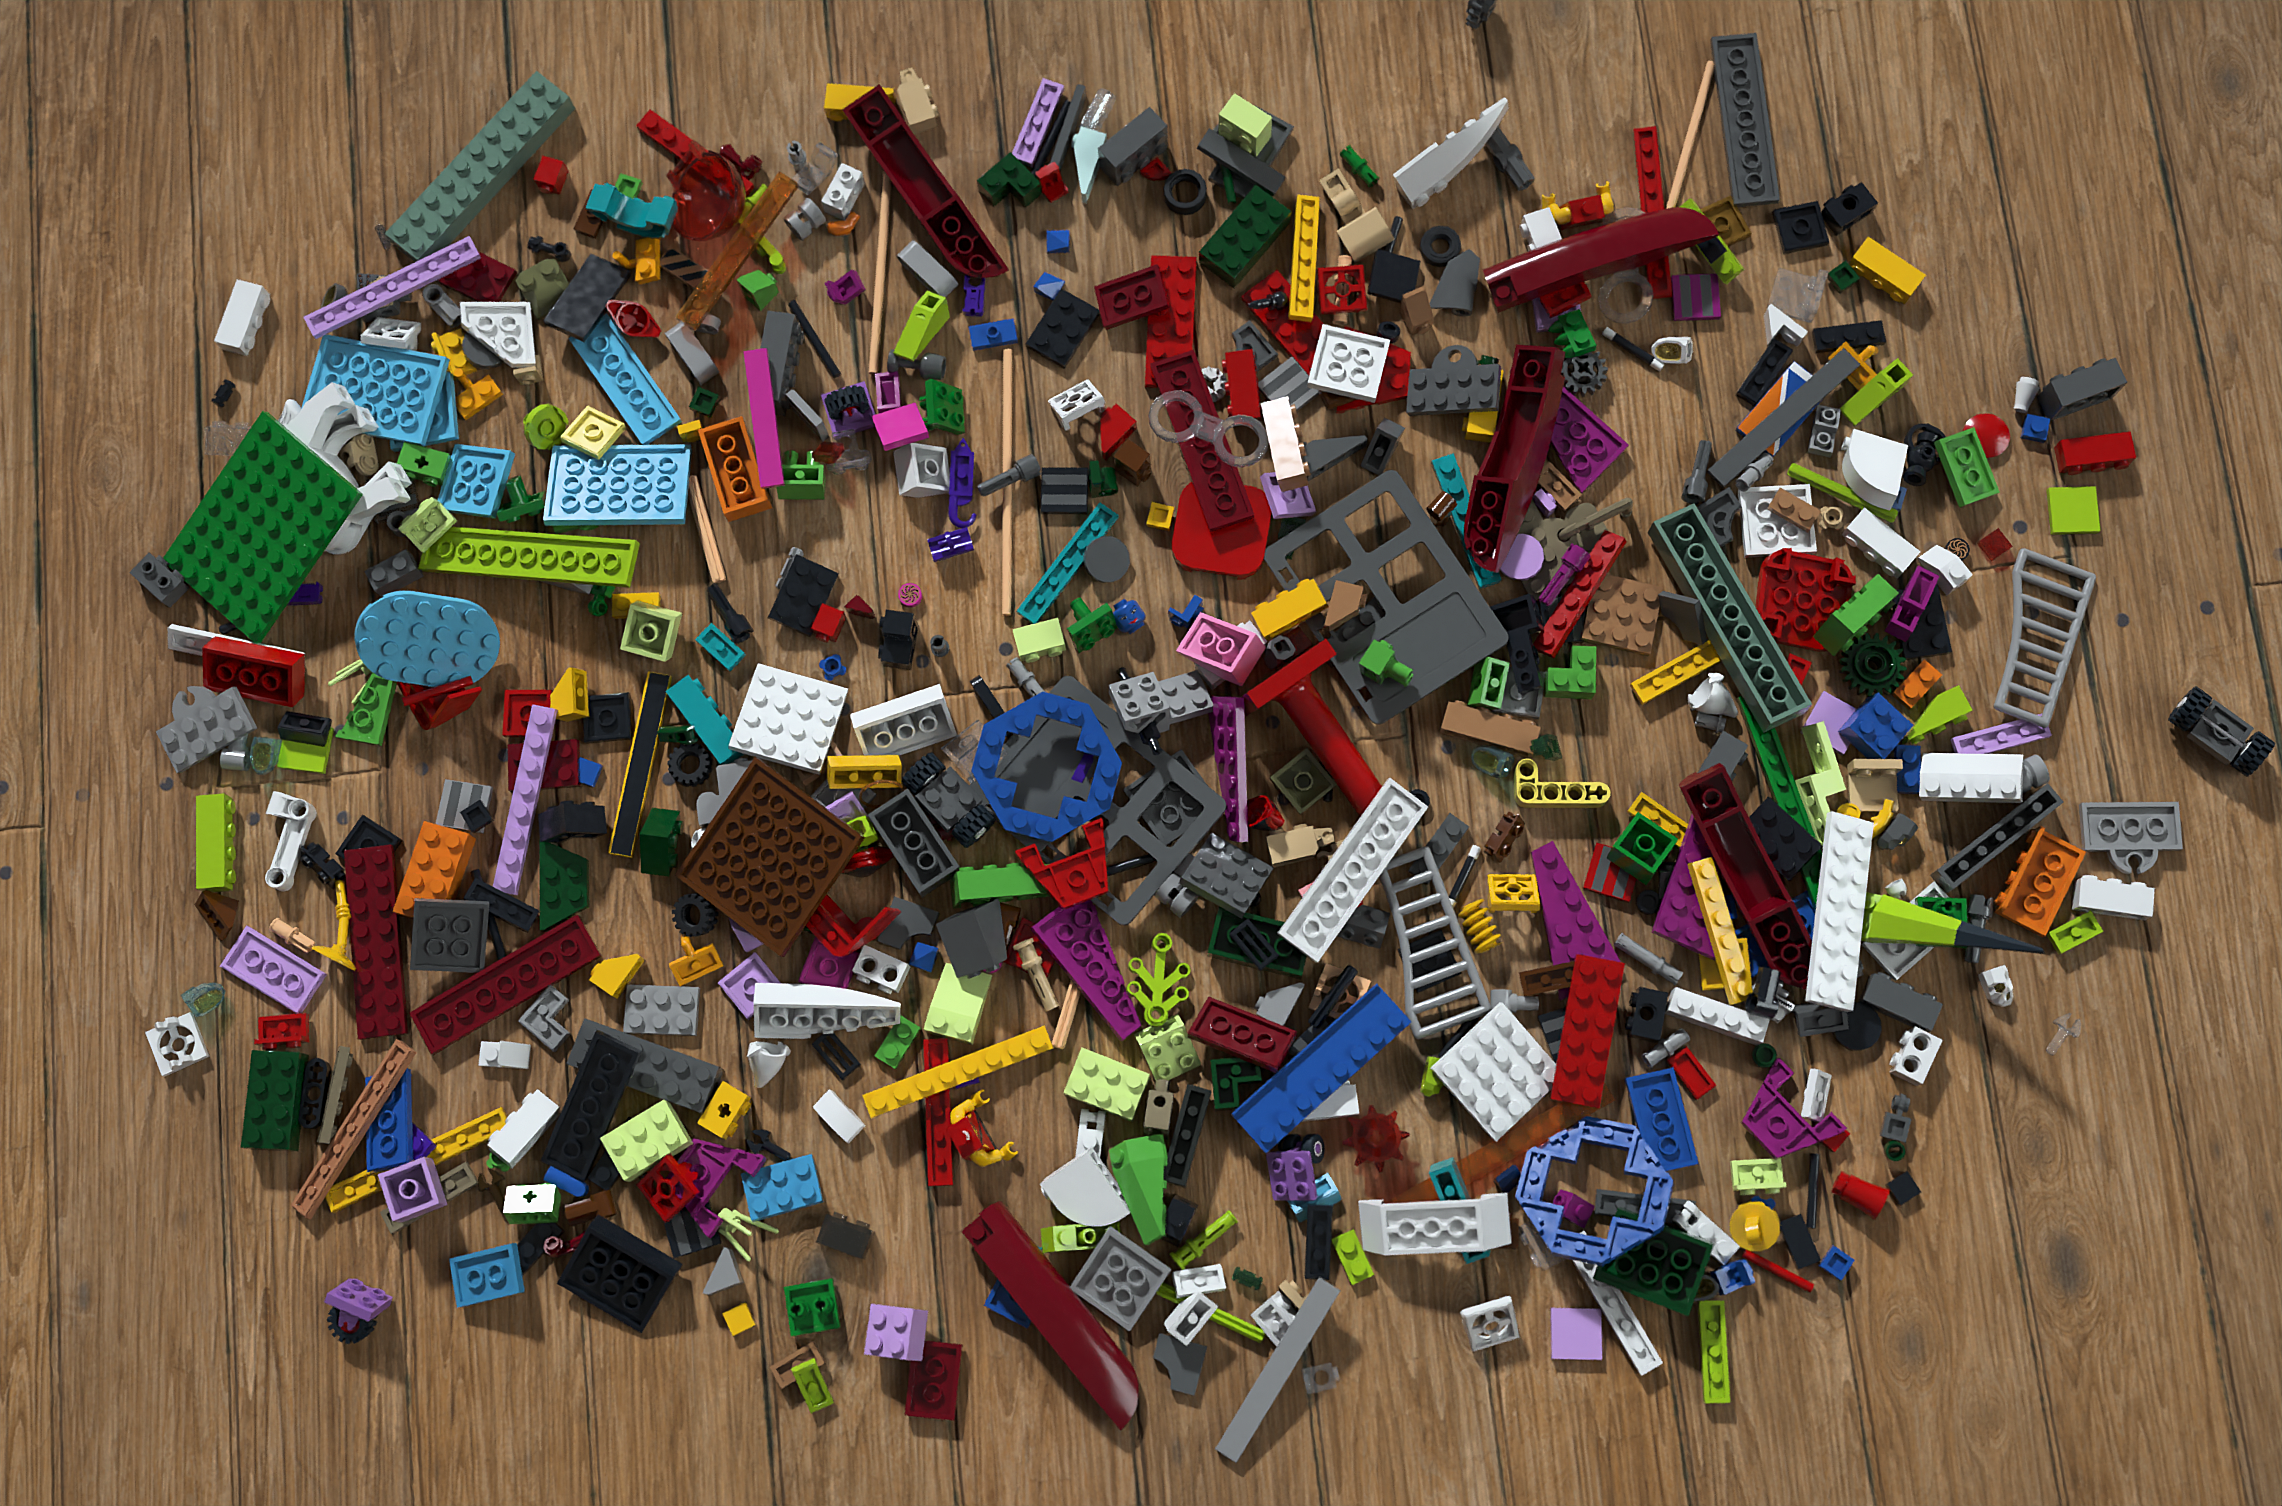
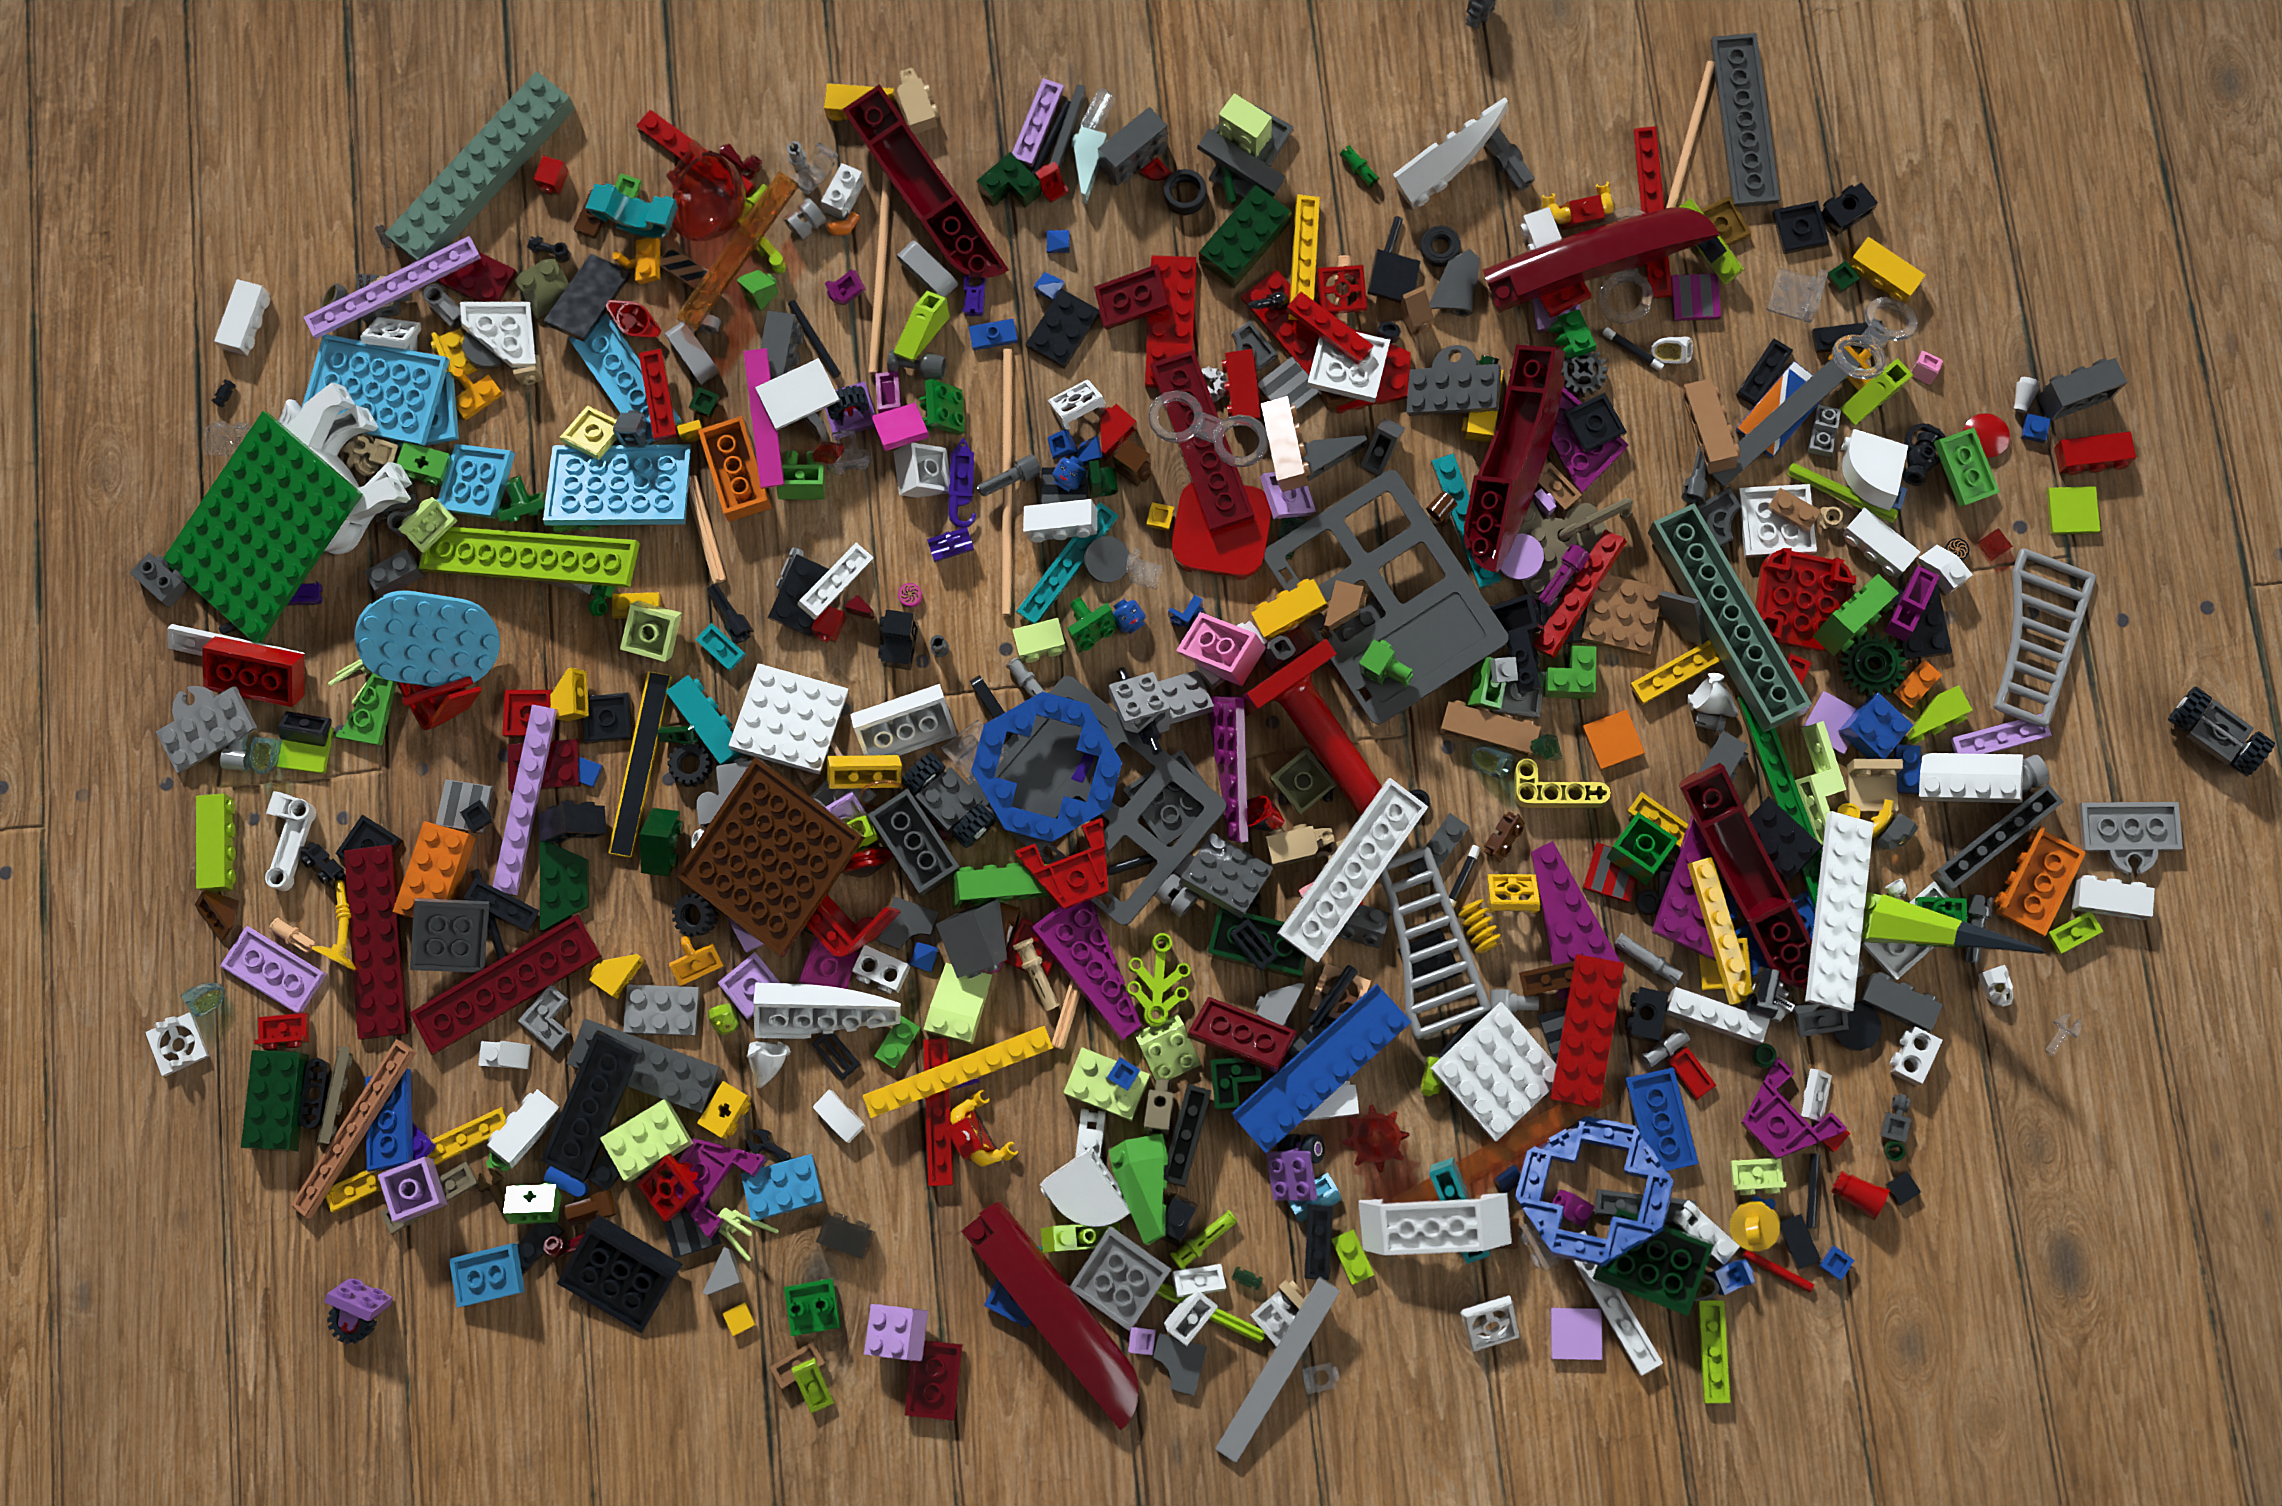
lime tile [523,404,568,450] -> none
blue plate [819,654,846,681] -> none
tan plate [1319,168,1395,263] -> none
light grey pin [1735,453,1774,492] -> none
white slope [1764,304,1808,346] -> none
none -> tan plate [354,436,398,466]
none -> dark grey slope [613,410,648,448]
none -> red plate [639,349,678,441]
none -> lime rock [708,1004,740,1035]
none -> white tile [755,358,840,430]
none -> white plate [797,543,874,620]
none -> white brick [1023,499,1097,543]
none -> blue slope [1047,429,1079,459]
none -> blue head [1052,456,1086,492]
none -> blue slope [1076,436,1102,466]
none -> blue plate [1107,1057,1141,1092]
none -> clear bracket [1126,548,1163,590]
none -> lavender plate [1128,1327,1156,1355]
none -> red plate [1286,292,1374,365]
none -> light grey plate [1490,657,1518,683]
none -> black tile [1563,393,1627,454]
none -> orange tile [1582,709,1645,770]
none -> medium nougat brick [1683,378,1740,474]
none -> clear bar [1832,297,1918,380]
none -> bright pink slope [1911,351,1943,385]

